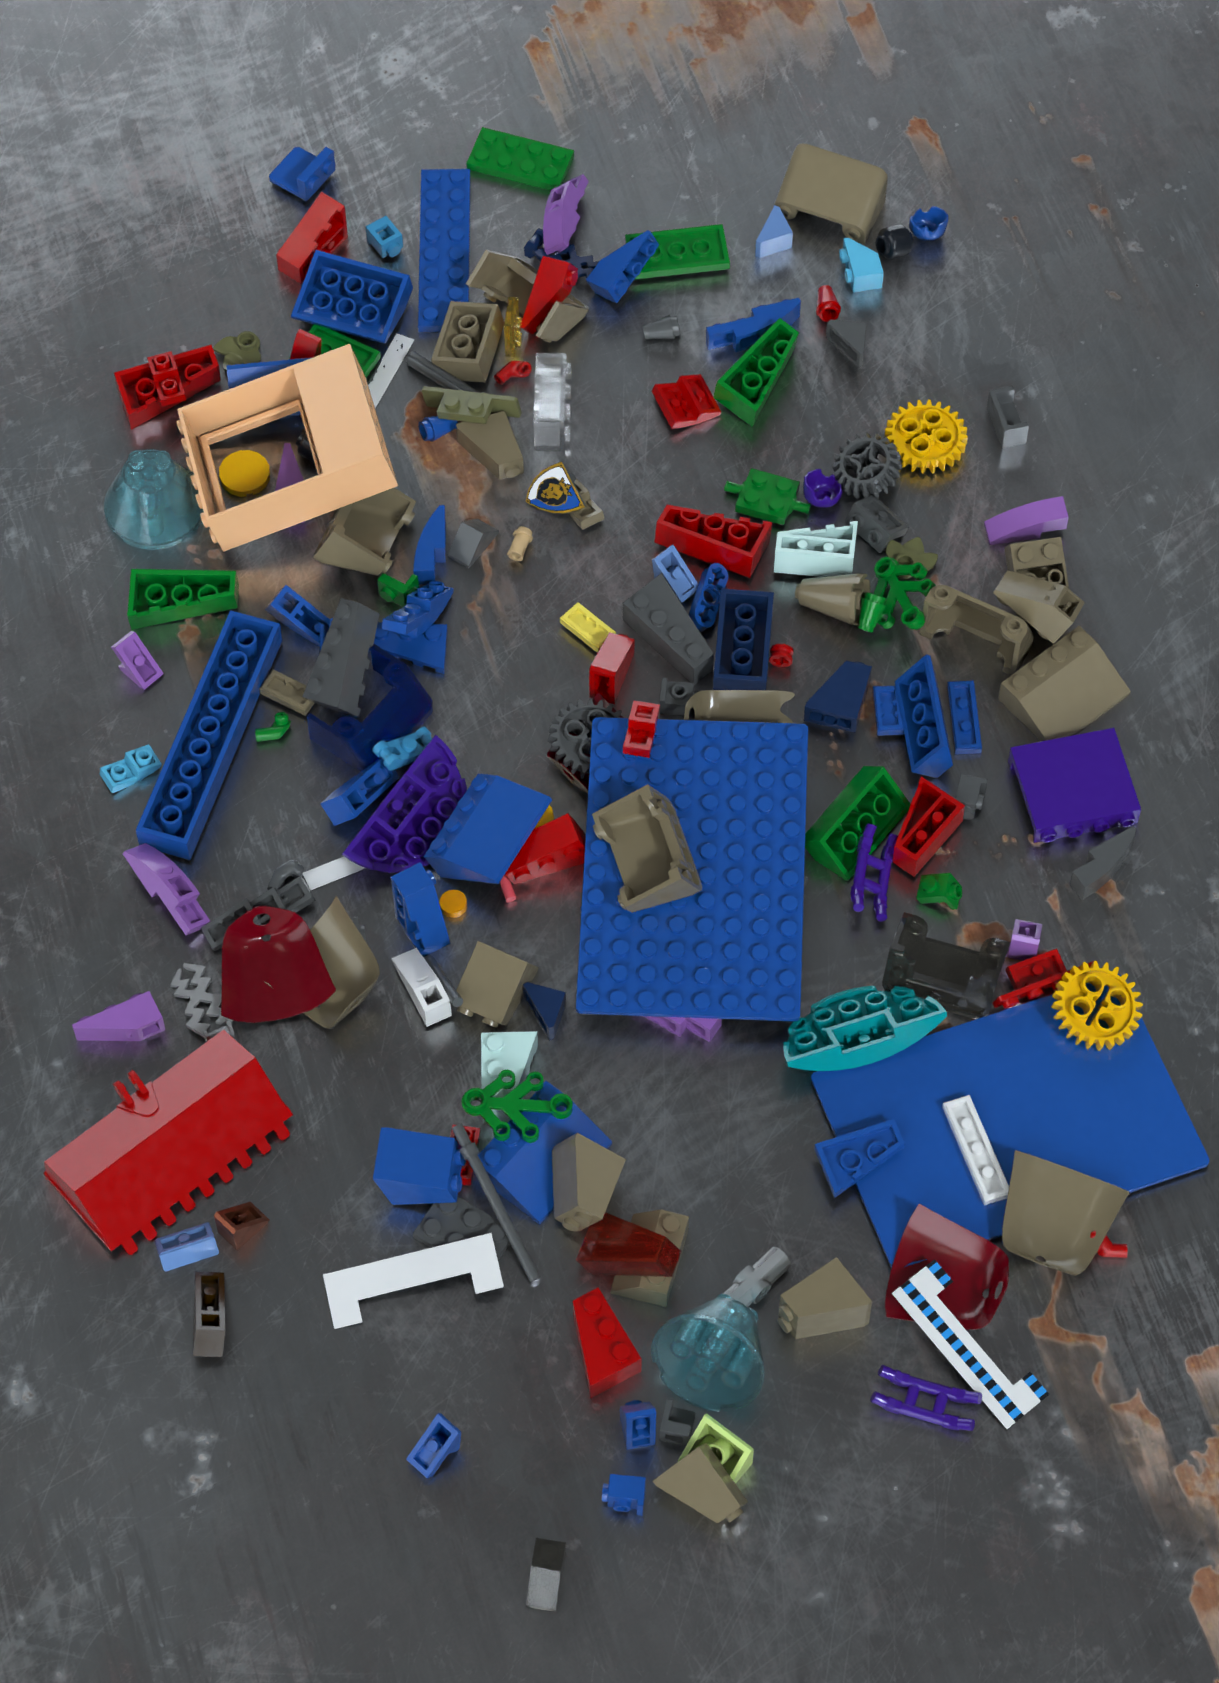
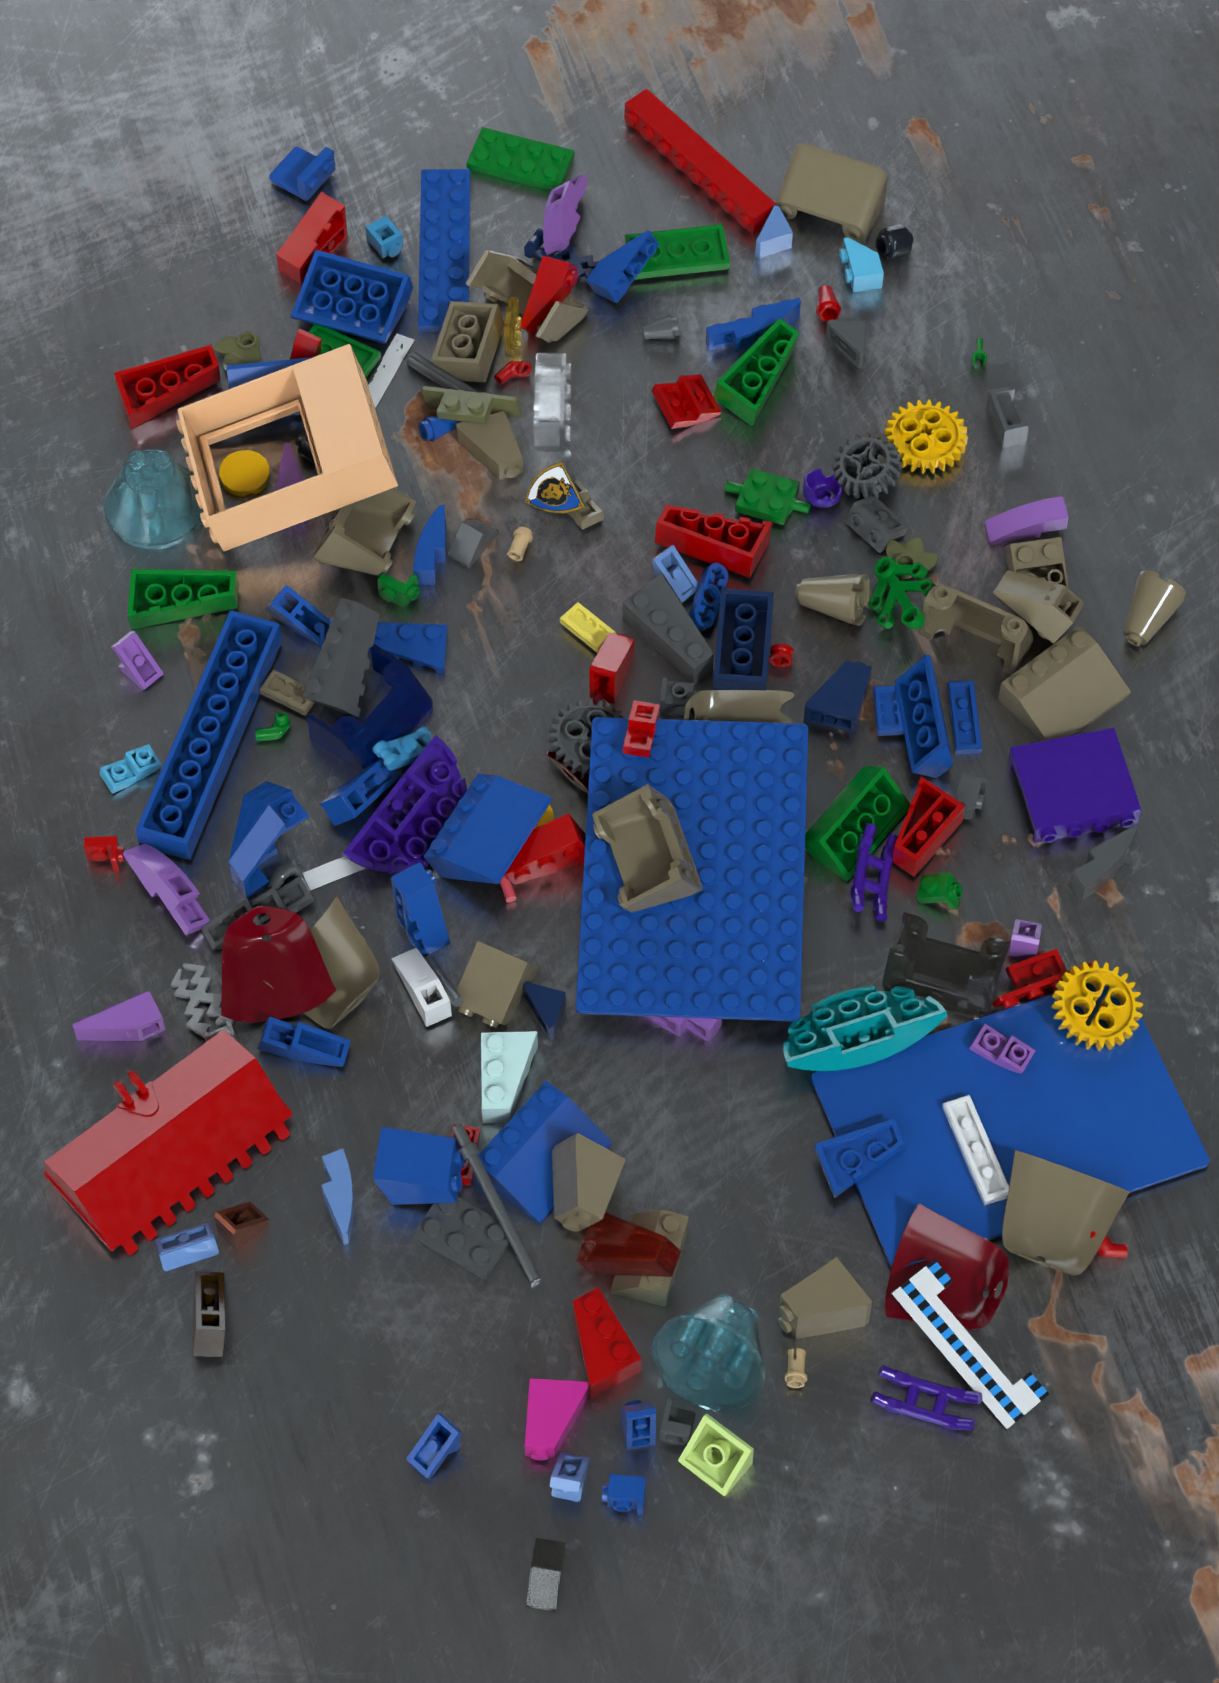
red slope [147,351,186,407] -> none
white sticker [323,1233,504,1329] -> none
blue slope [382,581,454,638] -> none
light orange tile [439,890,467,918] -> none
green plant [462,1070,573,1143] -> none
dark tan slope [653,1443,748,1523] -> none
light grey piece [713,1246,791,1323] -> none
light aqua wedge [774,521,858,577] -> none
green cone [858,592,887,633] -> none
blue hair [909,206,949,241] -> none
none -> red bracket [84,836,125,872]
none -> blue panel [228,781,309,900]
none -> blue slope [257,1016,351,1067]
none -> medium blue slope [321,1149,354,1245]
none -> dark pink slope [525,1378,589,1461]
none -> medium blue slope [549,1452,589,1502]
none -> red brick [624,88,776,234]
none -> tan pin [784,1348,808,1388]
none -> medium lavender slope [969,1024,1036,1074]
none -> green hand [971,338,987,367]
none -> dark tan cone [1123,570,1186,646]

